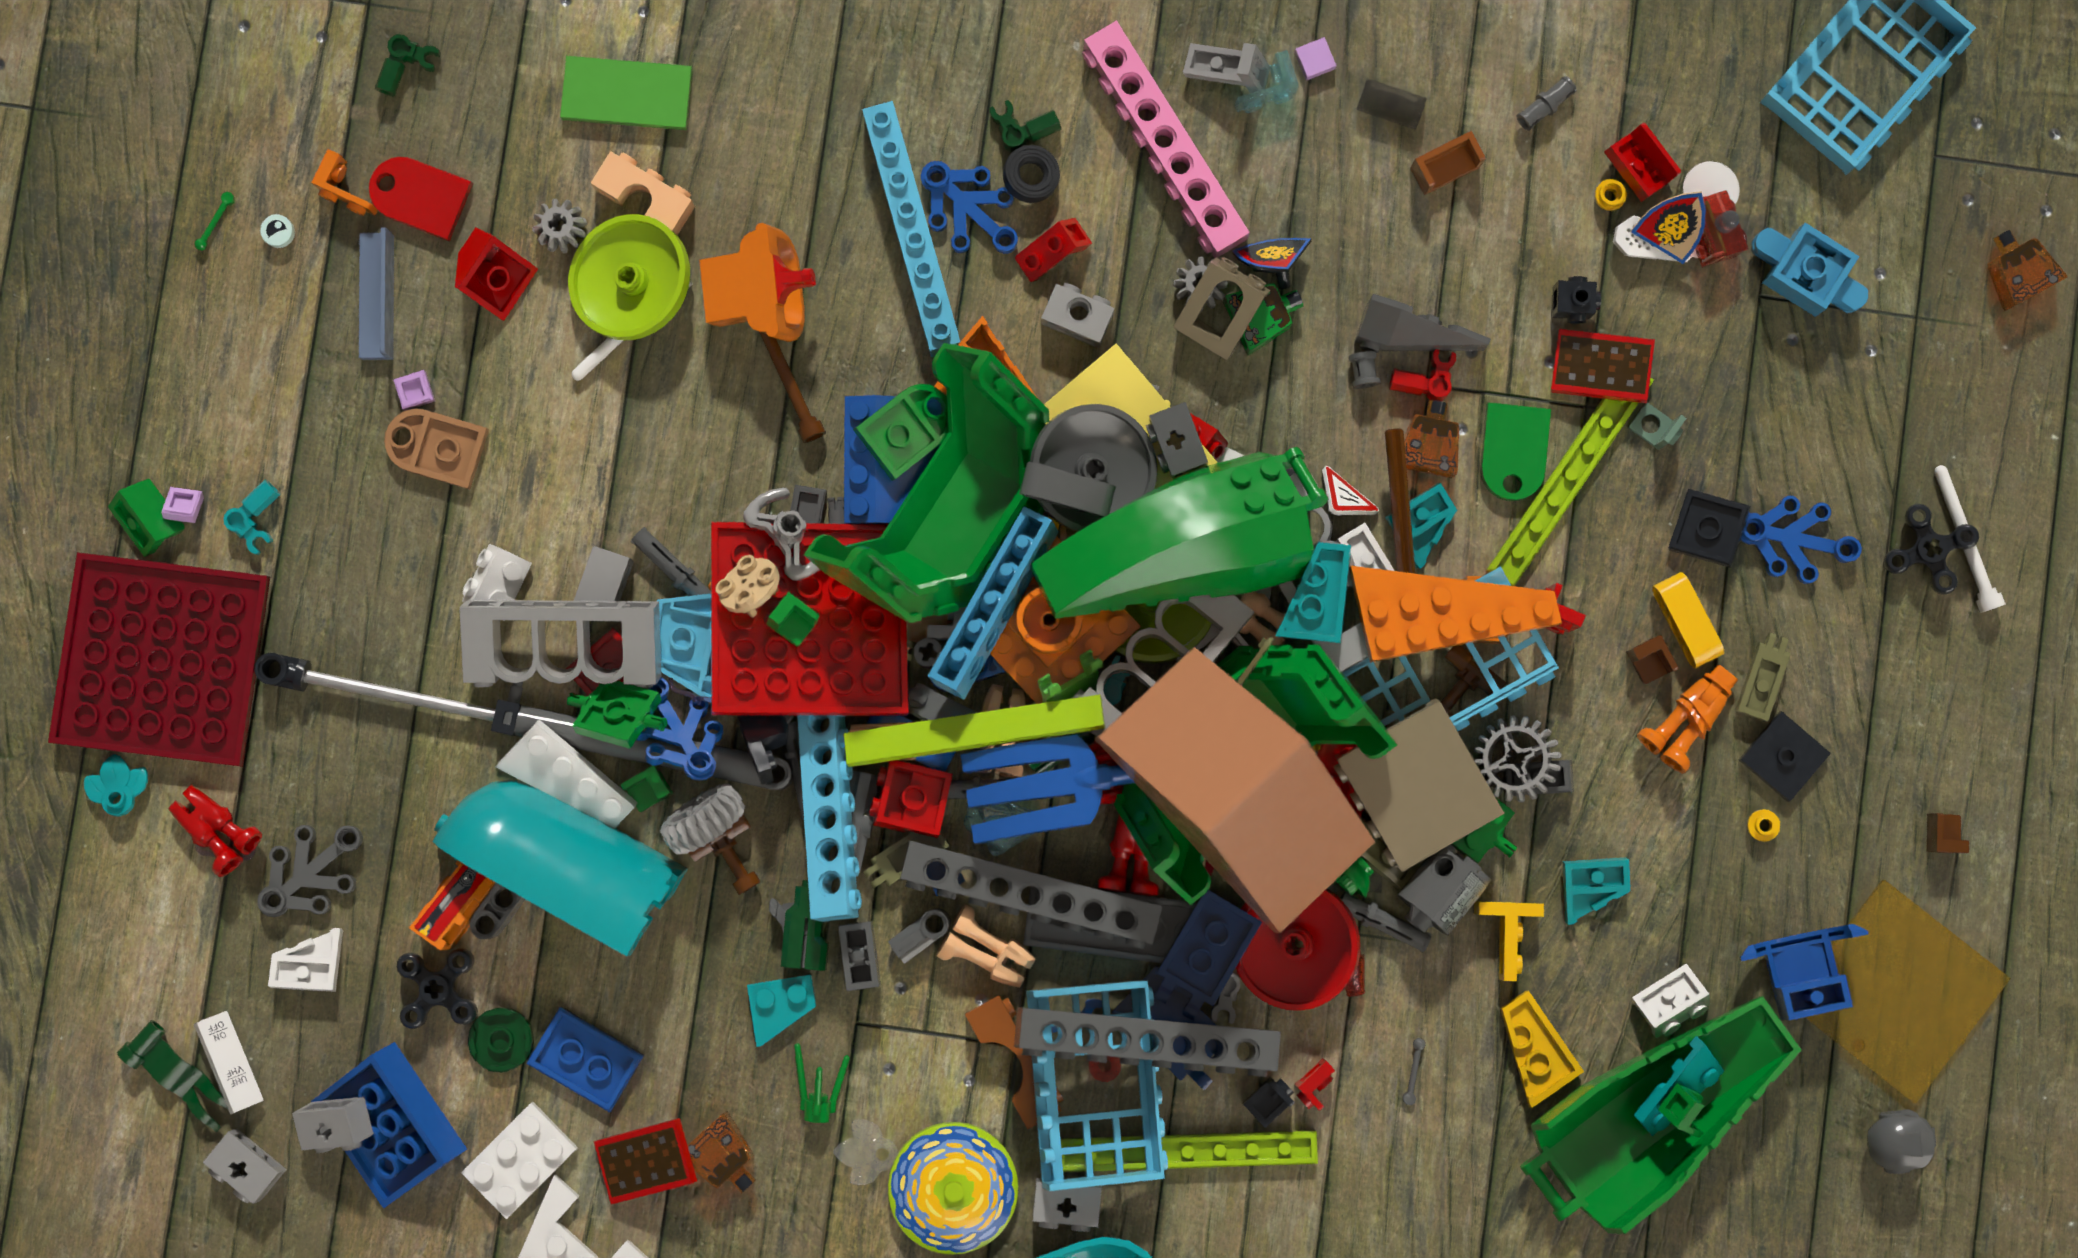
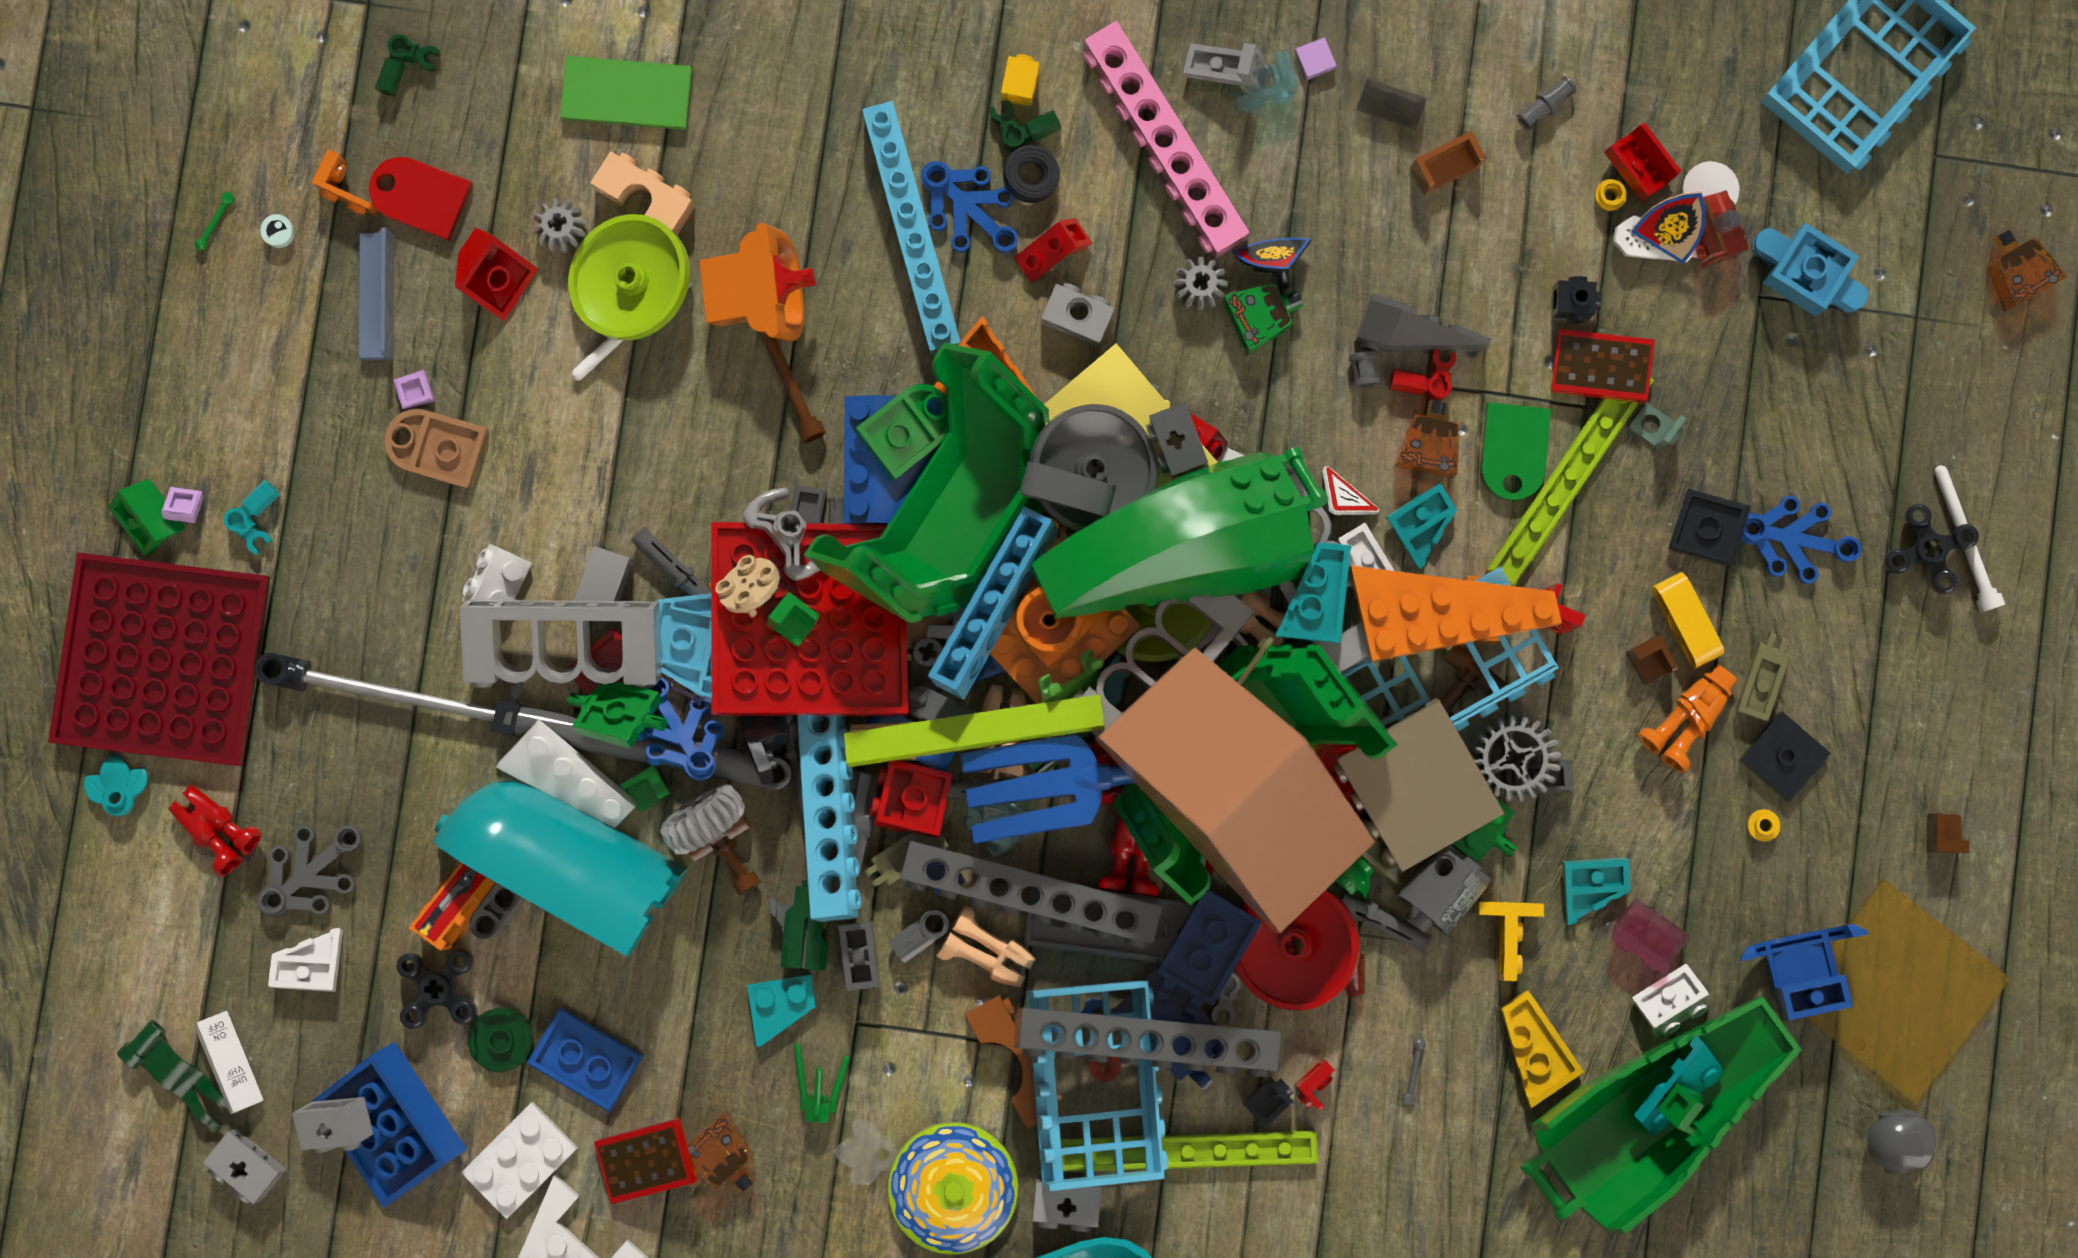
dark tan panel [1173,257,1270,360] -> none
reddish brown axle [1385,428,1416,574] -> none
none -> yellow brick [1001,54,1039,107]
none -> clear pink bracket [1611,898,1689,974]

